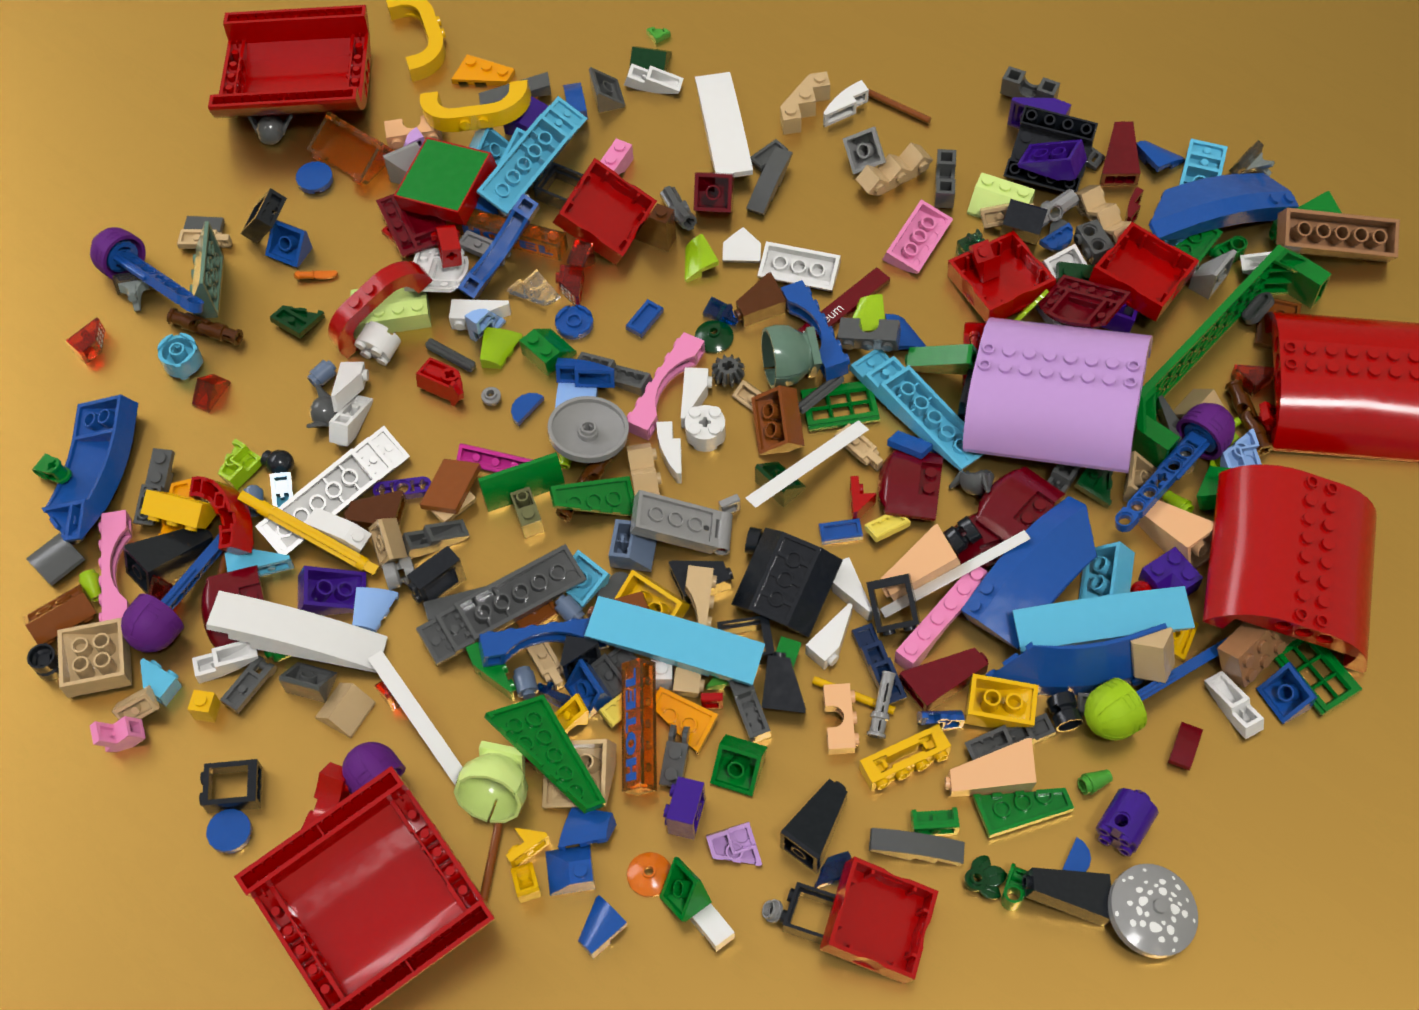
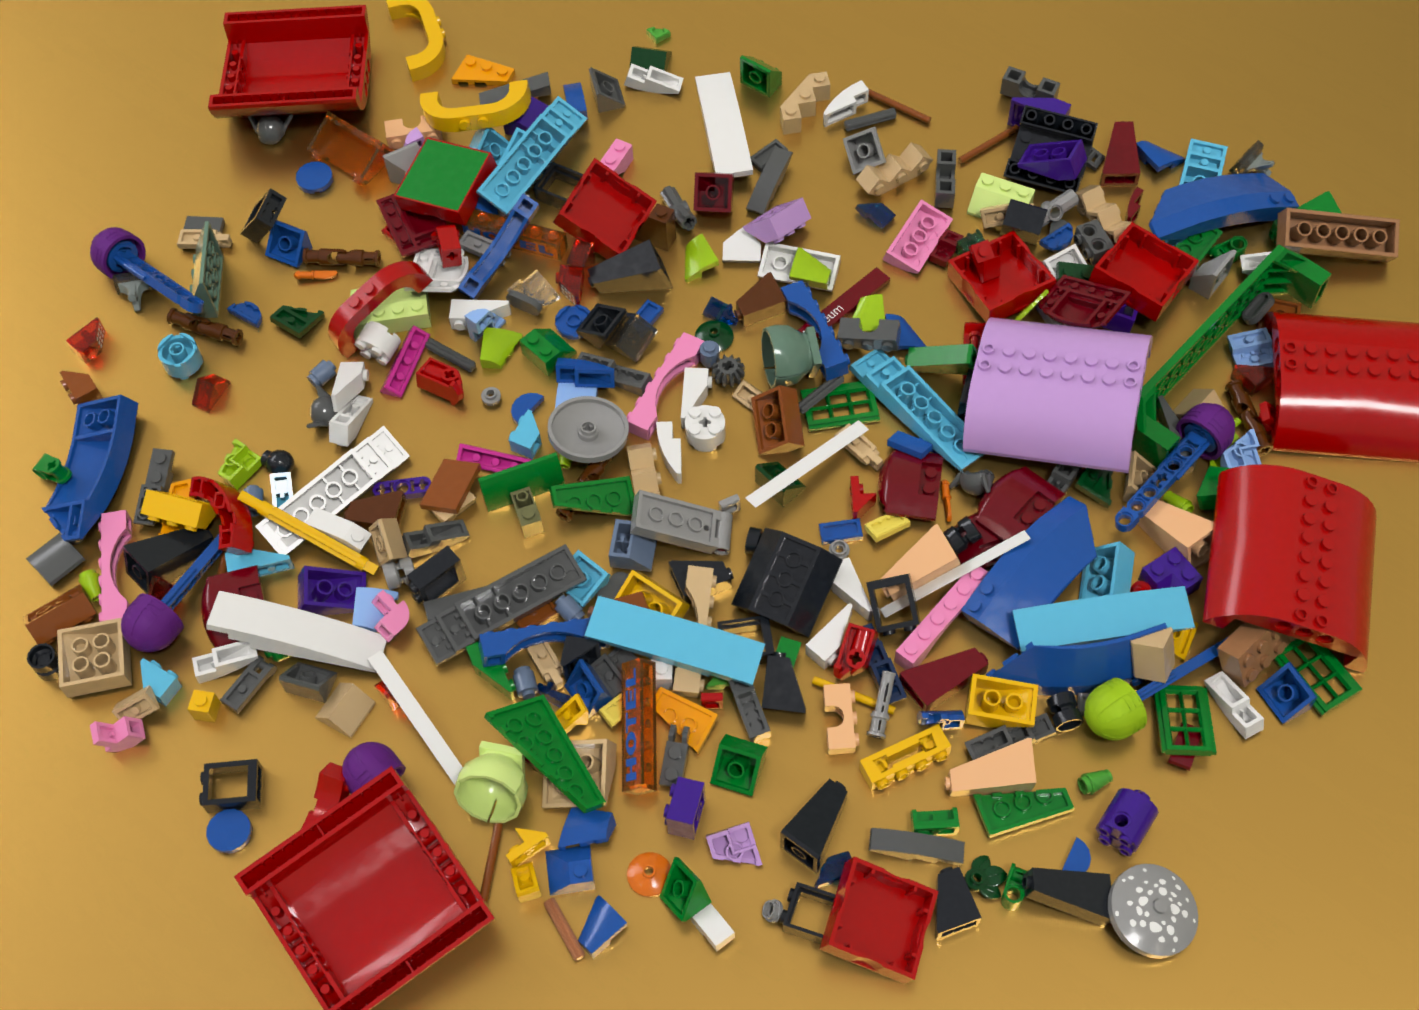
none -> dark orange slope [59,371,103,405]
none -> blue tile [227,301,262,328]
none -> reddish brown piece [302,248,381,267]
none -> bright pink brick [372,590,409,643]
none -> dark pink slope [380,325,430,398]
none -> dark grey tile [506,290,542,316]
none -> medium azure slope [508,409,542,459]
none -> nougat axle [544,898,585,961]
none -> black slope [576,303,627,350]
none -> black slope [588,240,673,293]
none -> clear smoke slope [605,312,658,363]
none -> sand blue brick [700,340,720,368]
none -> green slope [740,55,782,98]
none -> lavender slope [743,197,811,244]
none -> lime slope [789,247,832,290]
none -> light grey plate [829,540,850,559]
none -> red piece [834,623,879,681]
none -> dark grey axle [844,108,896,131]
none -> clear blue slope [855,203,896,229]
none -> dark red slope [928,229,964,268]
none -> black slope [935,867,982,940]
none -> orange piece [940,480,952,522]
none -> dark orange bar [958,124,1019,164]
none -> green piece [1154,685,1217,756]
none -> light blue slope [1227,327,1274,375]

